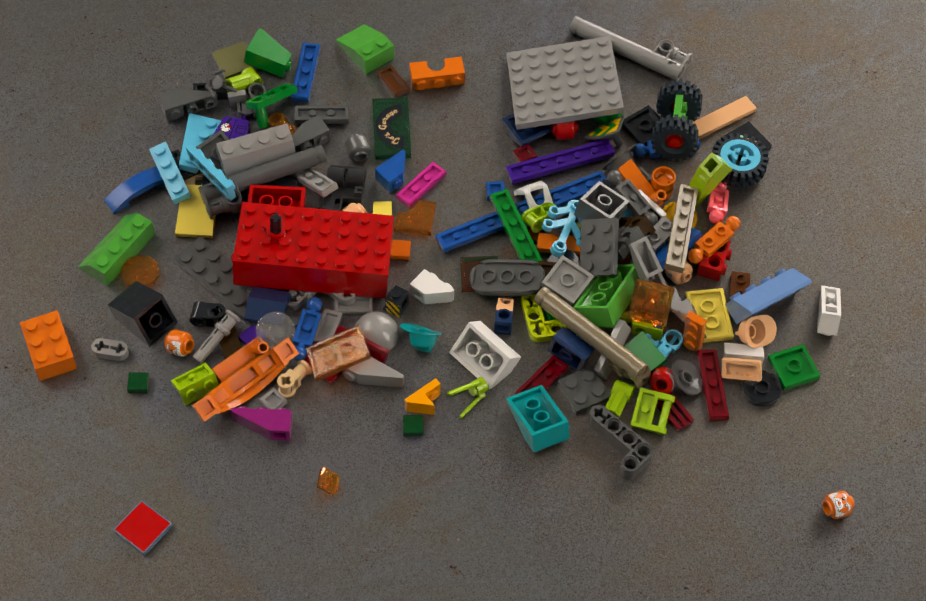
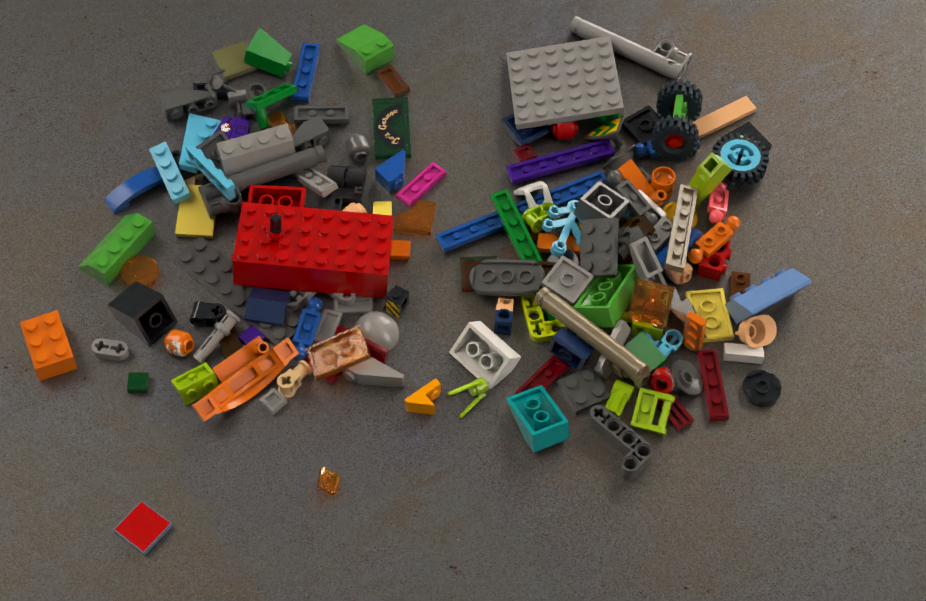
lime piece [225,67,263,92] -> none
magenta slope [231,406,293,441] -> none
clear tile [256,312,295,349] -> none
teal piece [400,323,442,352] -> none
dark green tile [403,415,423,436] -> none
orange arch [409,56,465,90] -> none
white slope [410,269,454,304] -> none
blue tile [486,181,505,201] -> none
light nougat tile [722,357,762,382] -> none
green tile [767,344,821,391] -> none
white slope [817,285,841,336] -> none
orange head [822,490,855,519] -> none

